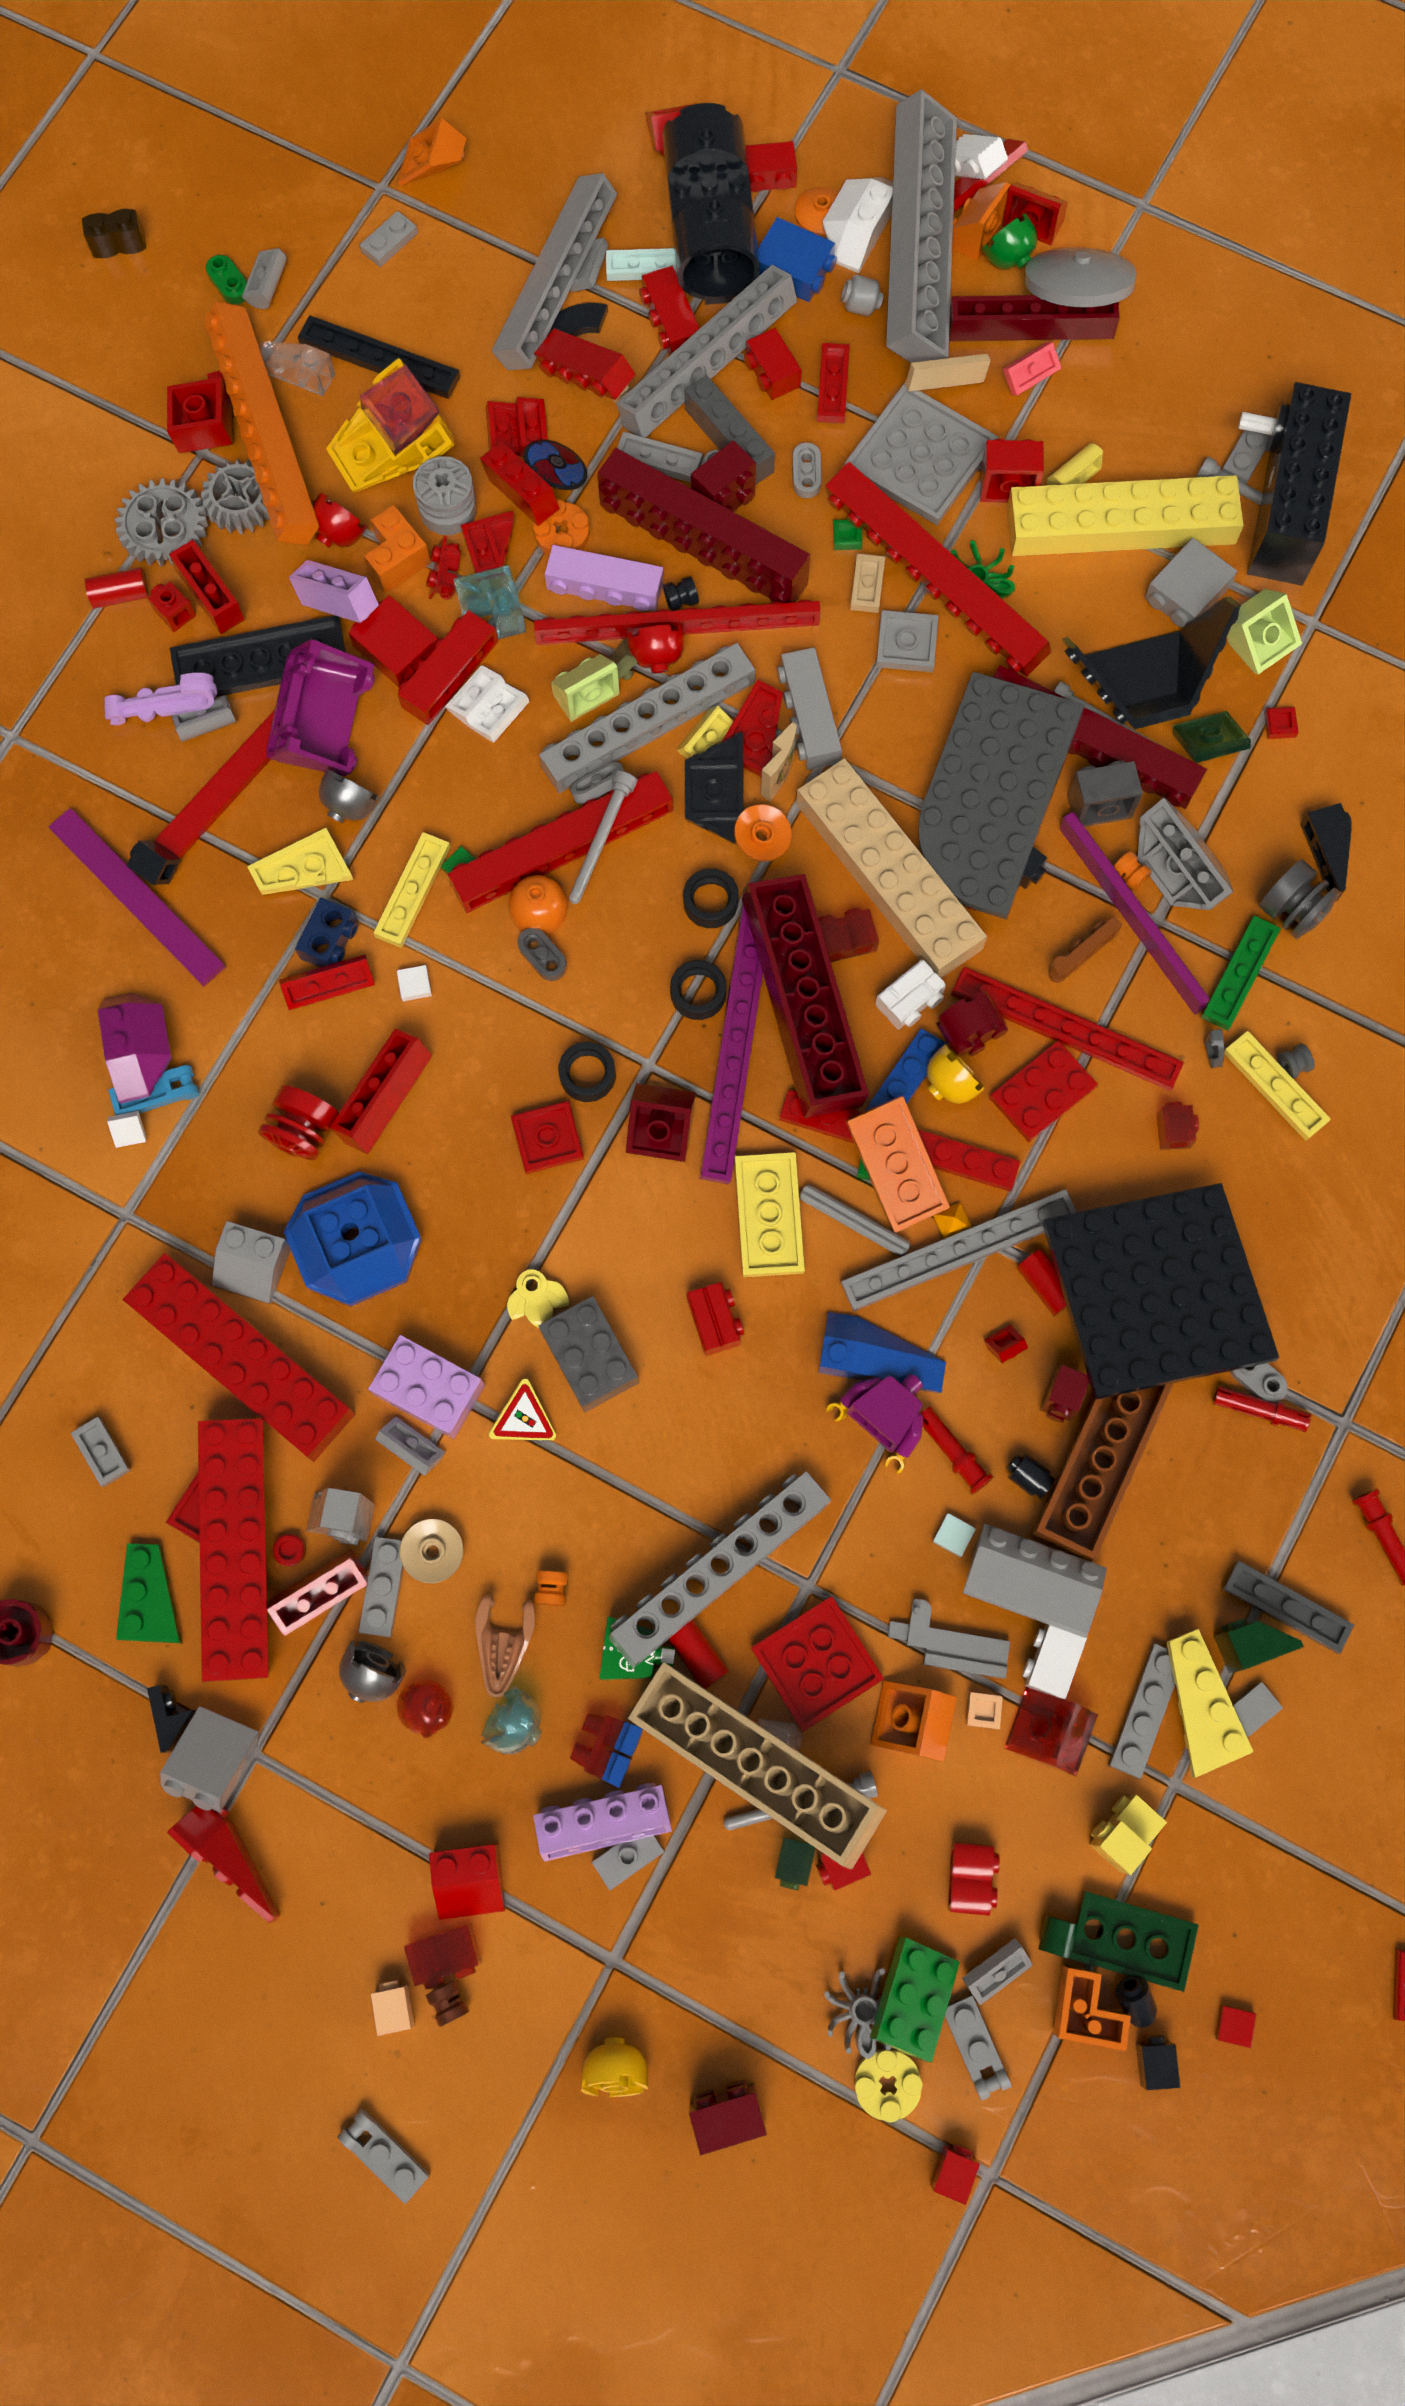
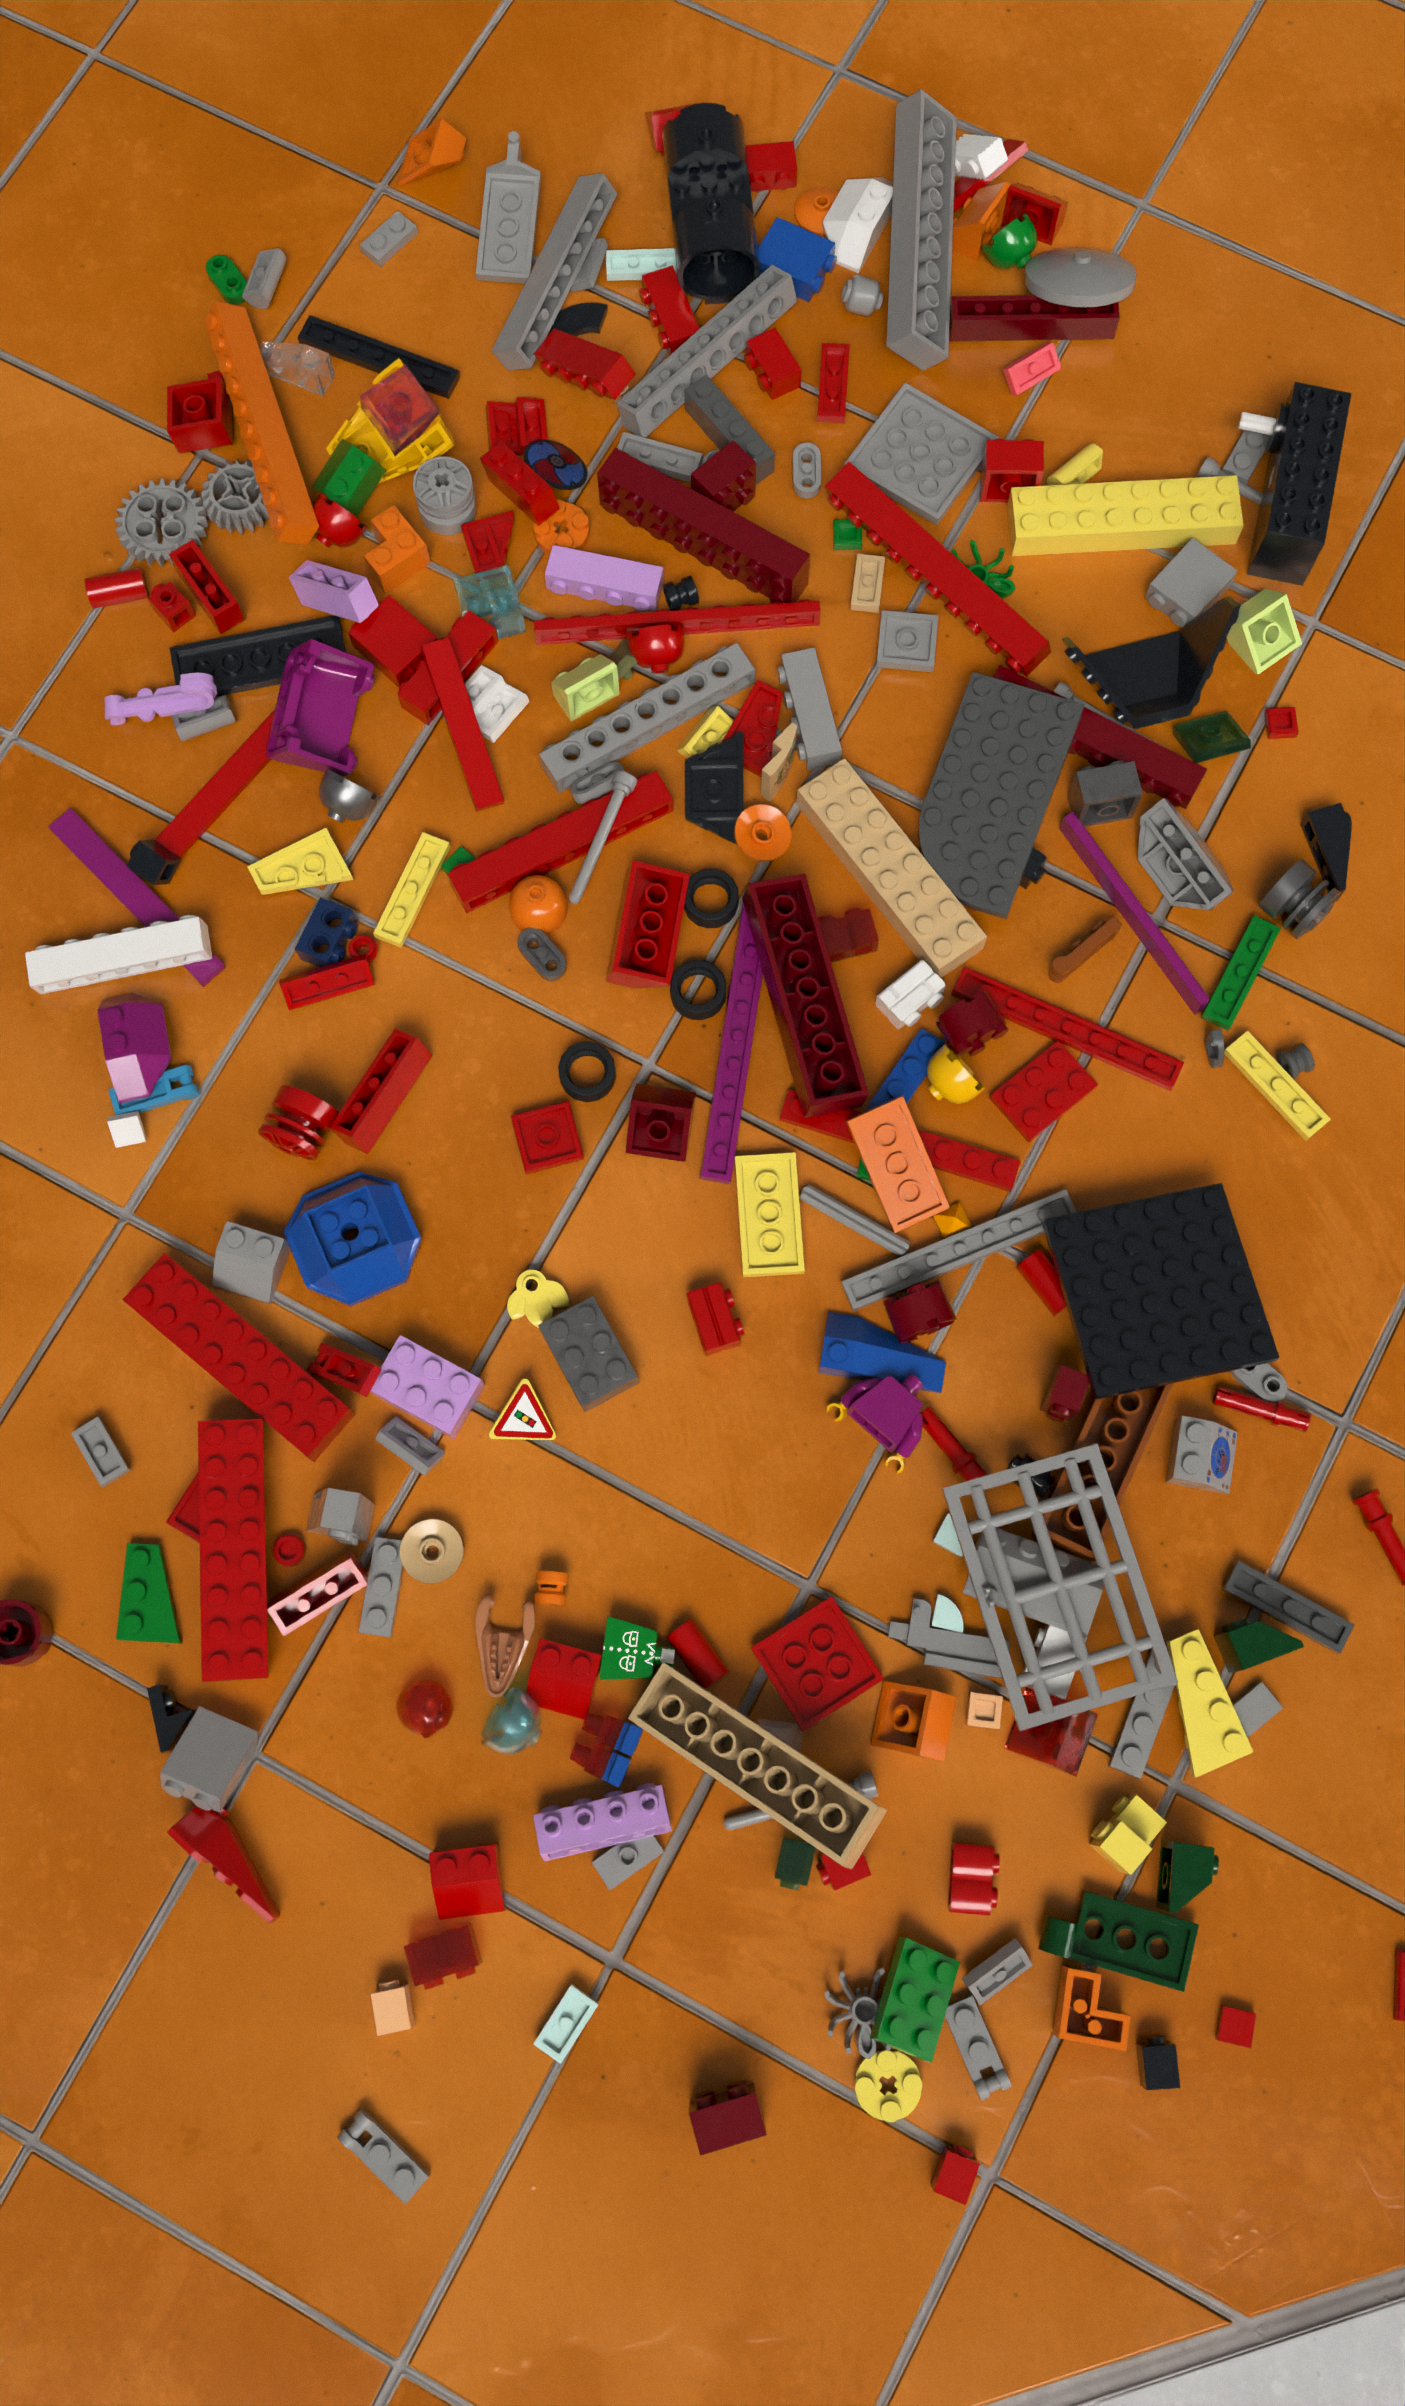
dark brown brick [82,209,146,258] -> none
flat silver cylinder [339,1641,406,1703] -> none
white tile [397,965,432,1001] -> none
copper wheel [425,1980,469,2027] -> none
red hinge [426,536,461,600] -> none
yellow cylinder [581,2037,649,2097] -> none
light grey brick [609,1471,831,1669] -> none
tan tile [905,354,991,392] -> none
red plate [984,1325,1028,1363] -> none
orange wheel [1113,851,1152,892] -> none
black brick [1115,1975,1157,2028] -> none
clear red brick [1156,1102,1199,1150] -> none
none -> white brick [25,915,213,994]
none -> red plate [306,1343,382,1397]
none -> green slope [312,439,386,517]
none -> red plate [348,935,378,963]
none -> red tile [421,638,504,812]
none -> light grey hinge [476,131,541,284]
none -> red slope [524,1638,602,1720]
none -> light aqua plate [533,1984,599,2064]
none -> red slope [606,860,690,988]
none -> dark red brick [883,1280,957,1344]
none -> light aqua tile [931,1594,963,1633]
none -> light grey door [942,1443,1178,1731]
none -> dark green slope [1156,1840,1219,1913]
none -> light grey slope [1166,1416,1238,1494]

